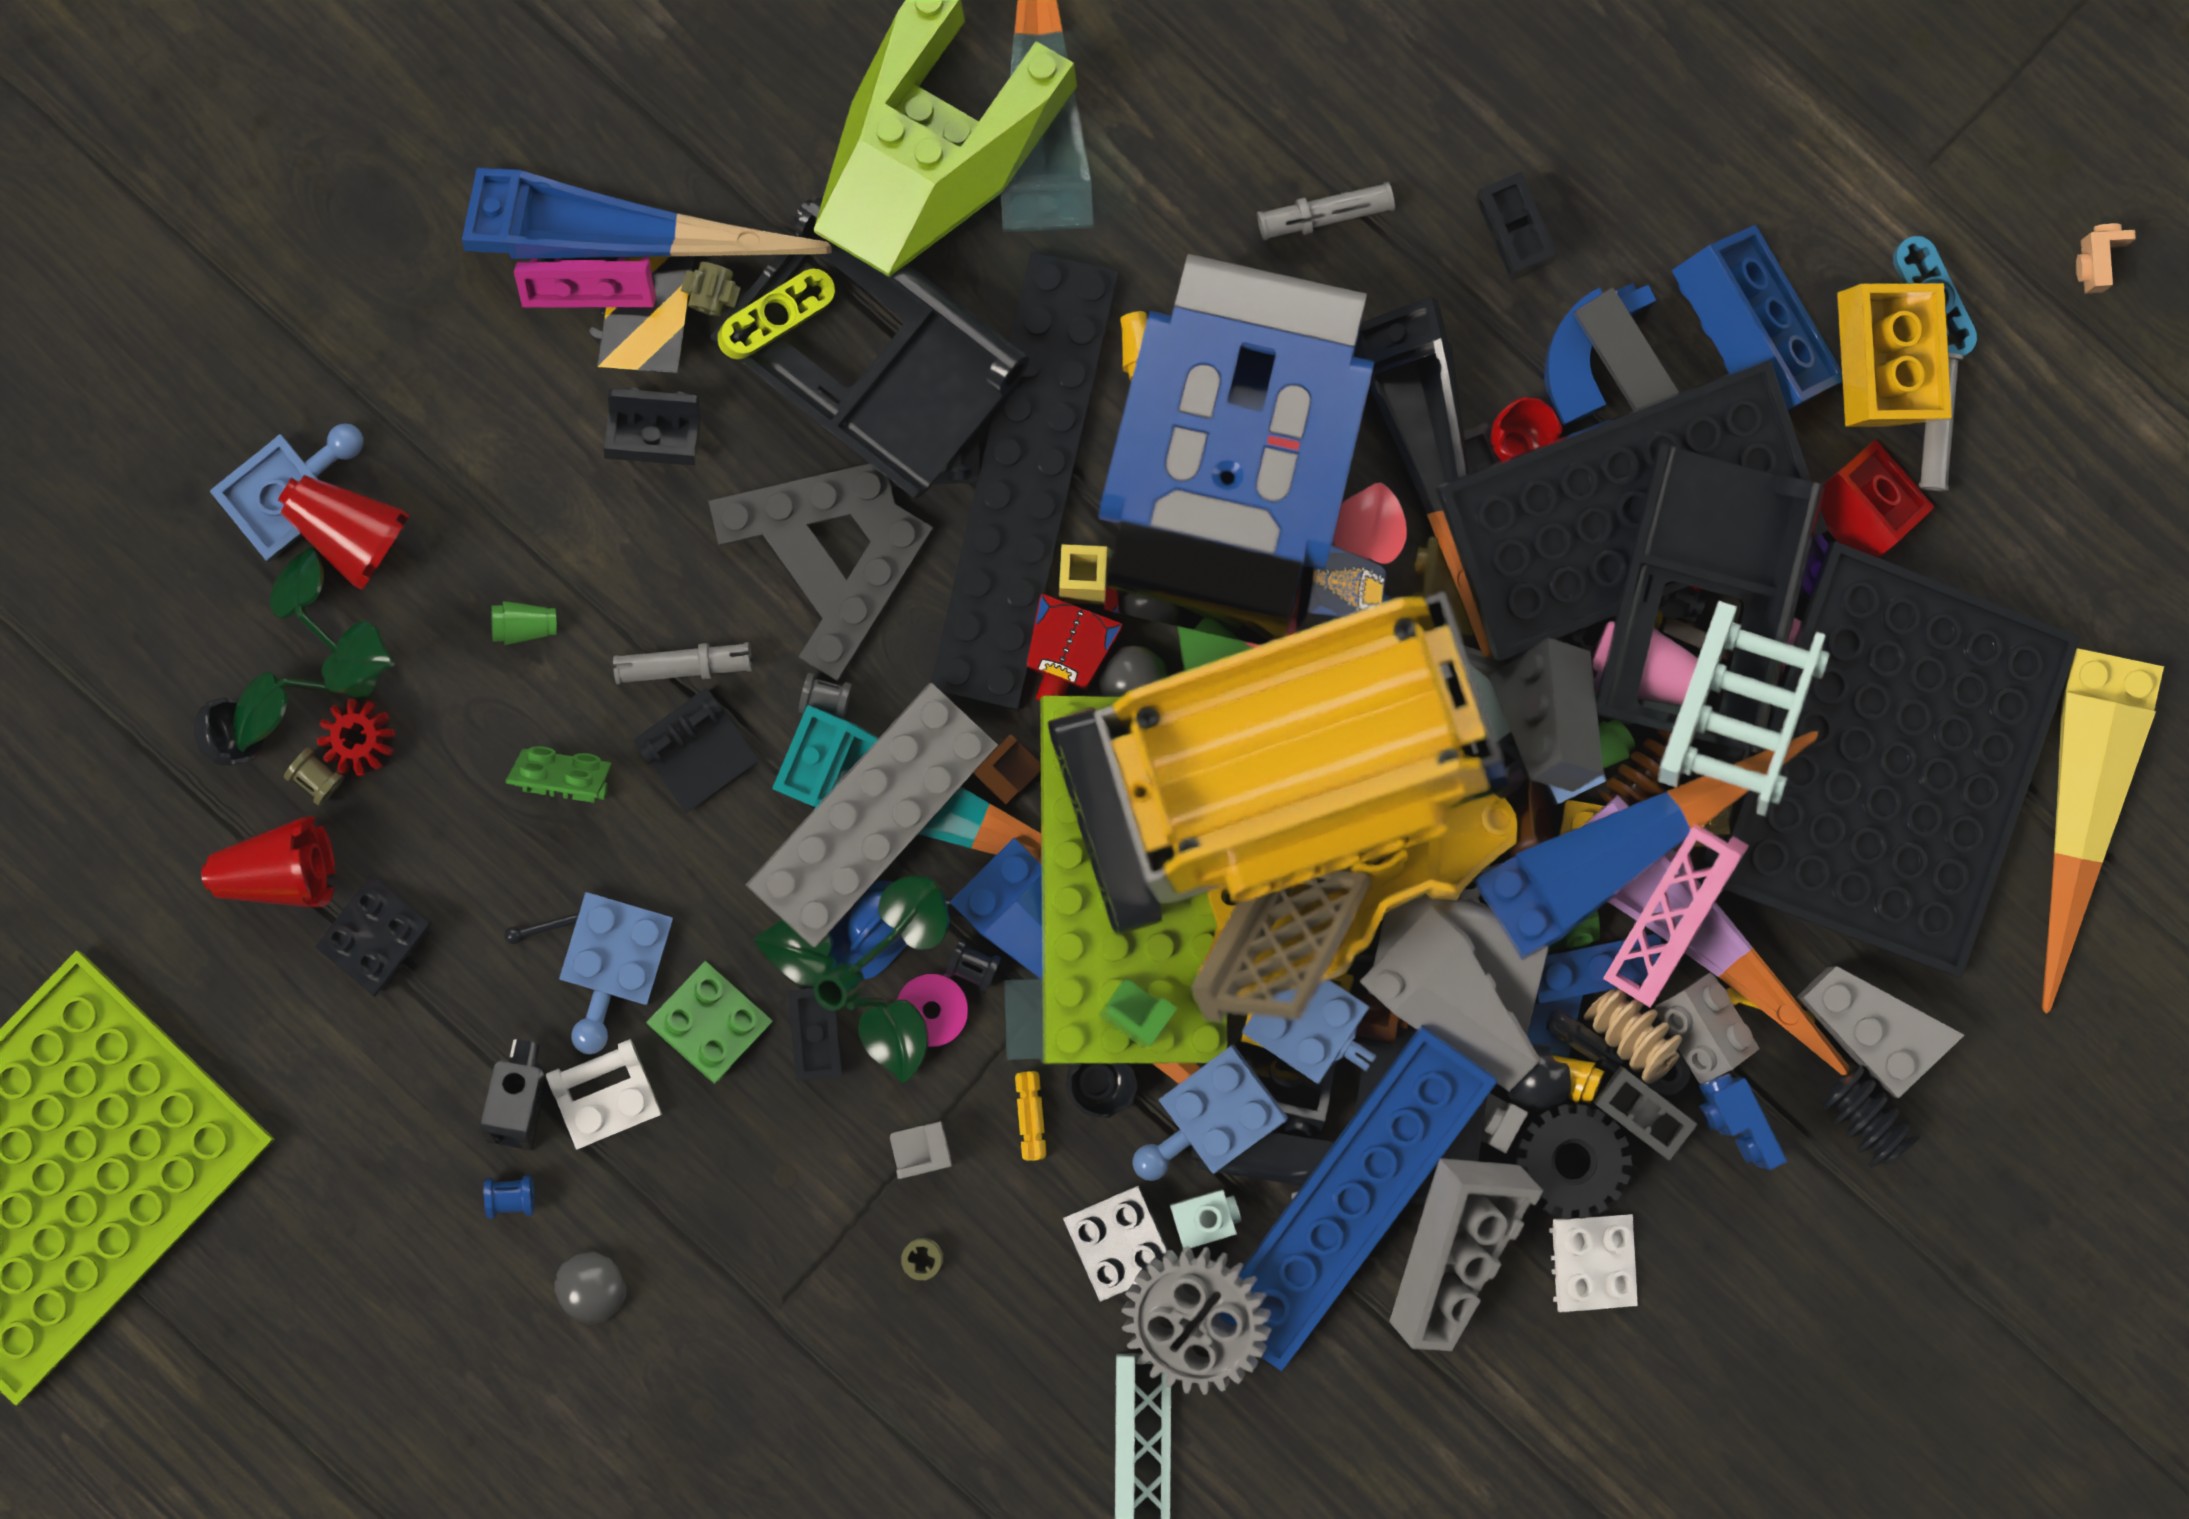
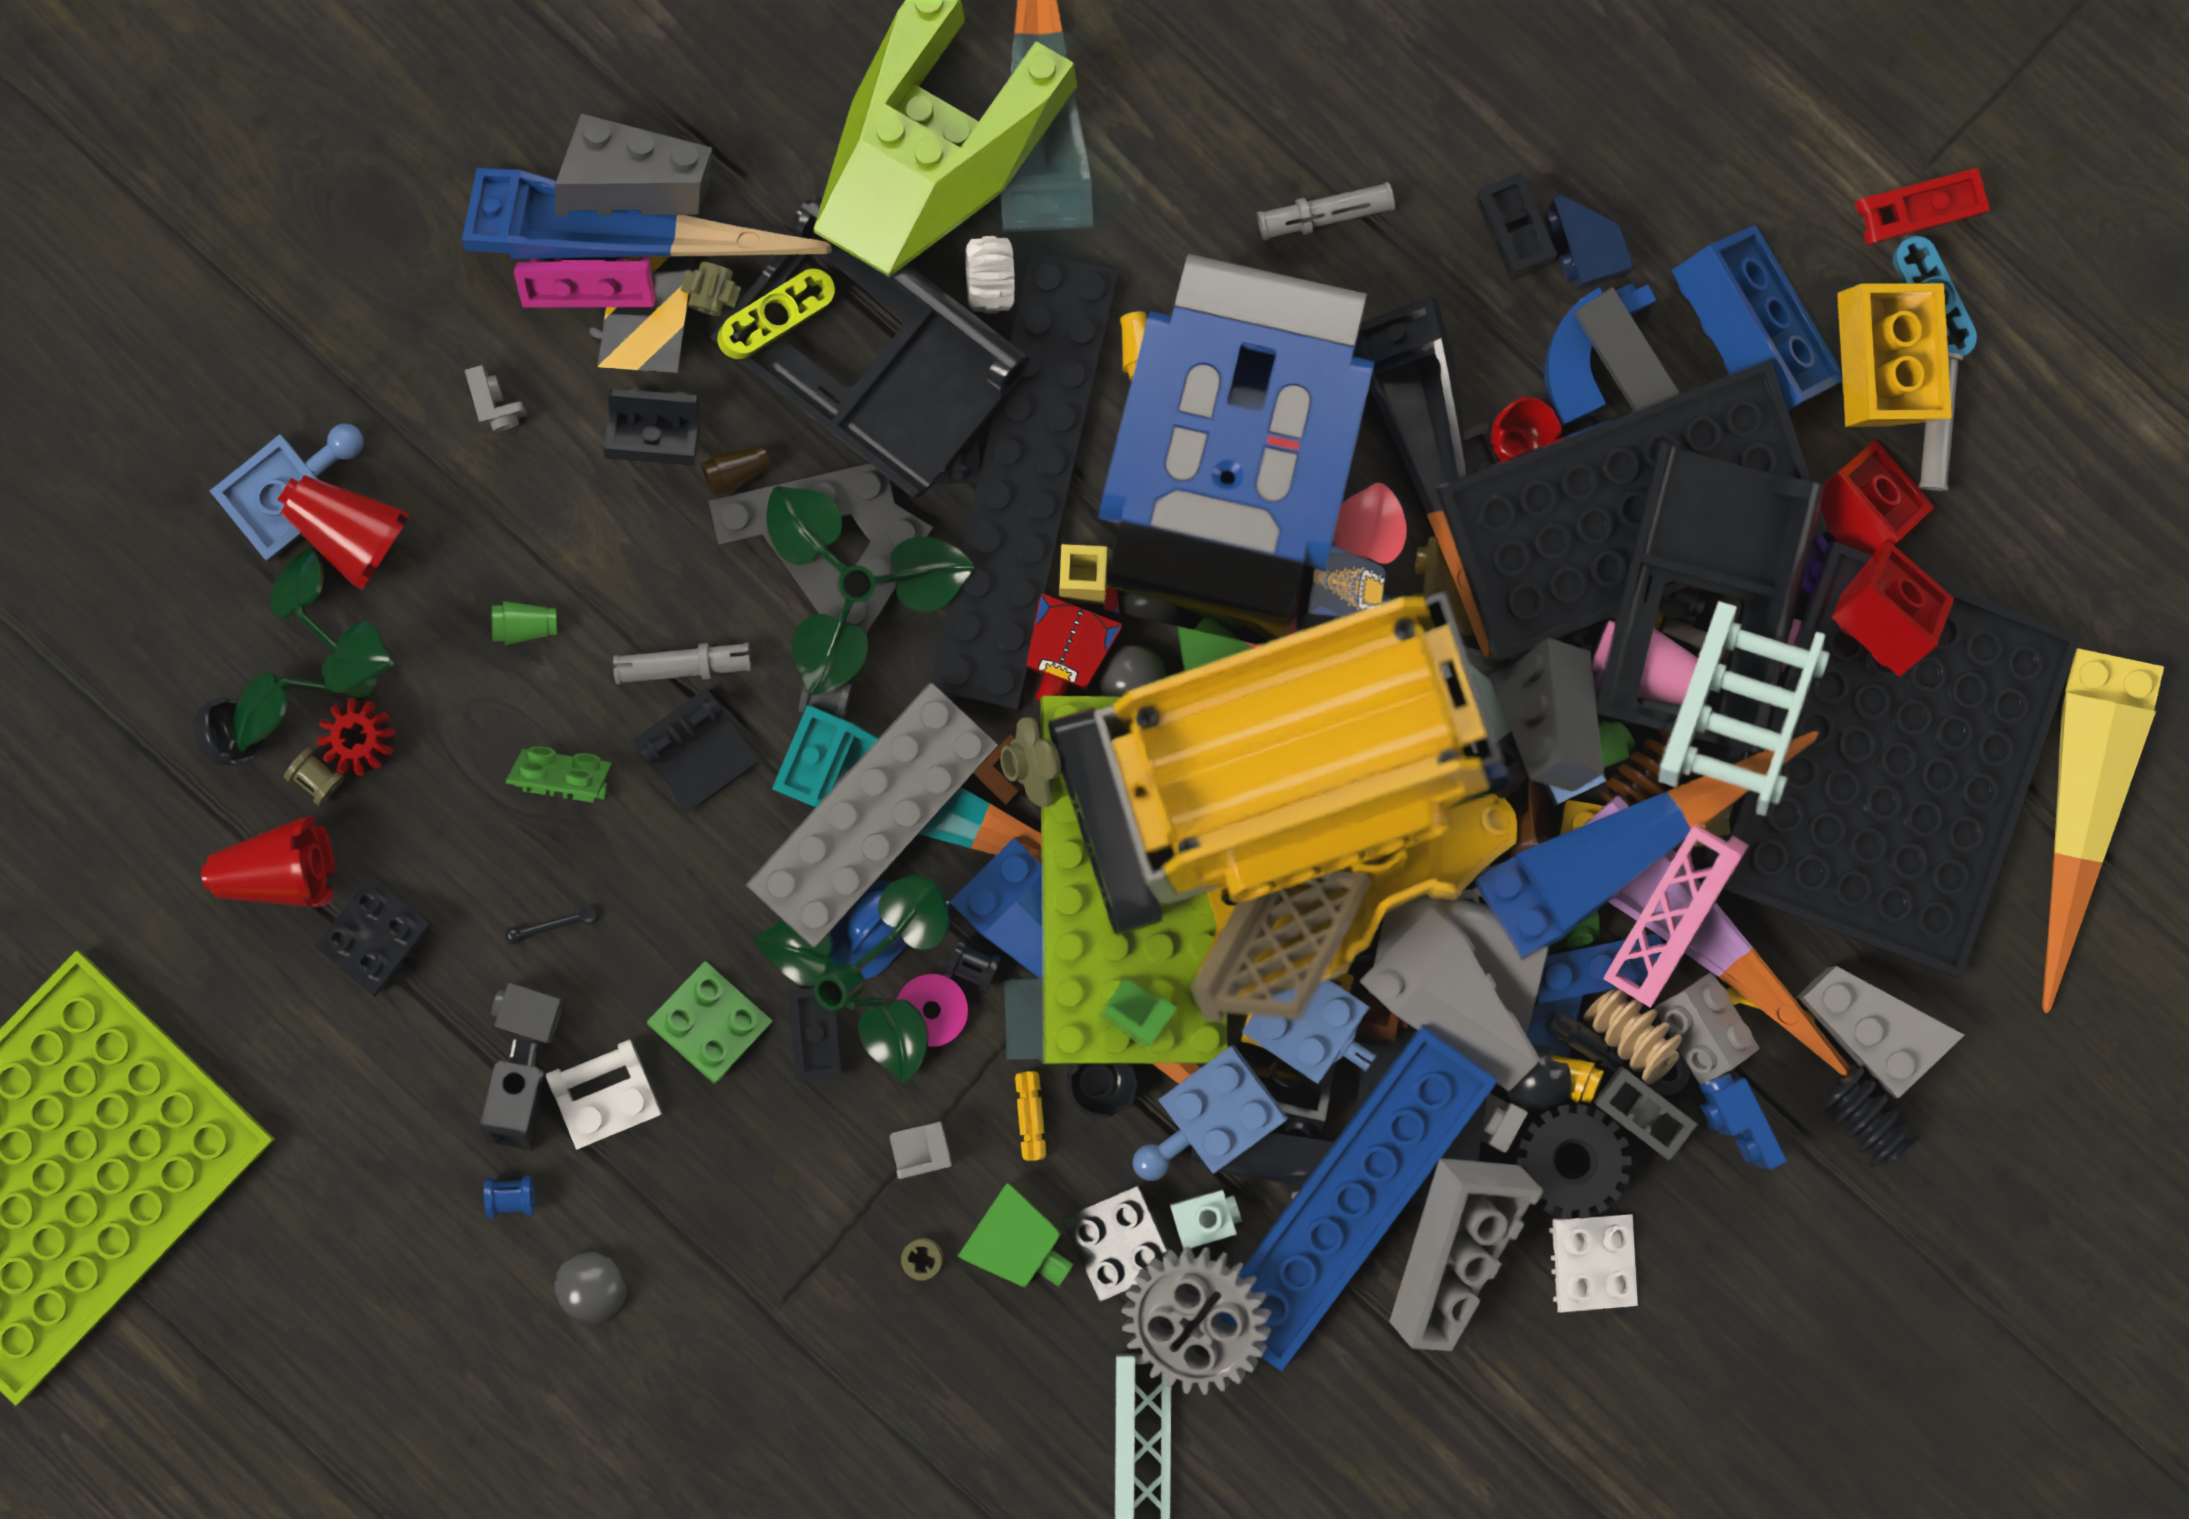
medium blue plate [559,892,673,1054] -> none
light nougat bracket [2076,223,2136,293] -> none
none -> light grey bracket [465,365,527,432]
none -> dark grey brick [491,983,565,1043]
none -> dark grey wedge [555,114,712,216]
none -> dark brown cone [701,444,772,497]
none -> dark green plant [766,486,974,695]
none -> bright green torso [958,1182,1073,1287]
none -> white gear [966,236,1015,314]
none -> olive plate [1000,717,1062,808]
none -> dark blue slope [1545,195,1633,291]
none -> red slope [1832,540,1954,677]
none -> red plate [1854,167,1990,246]

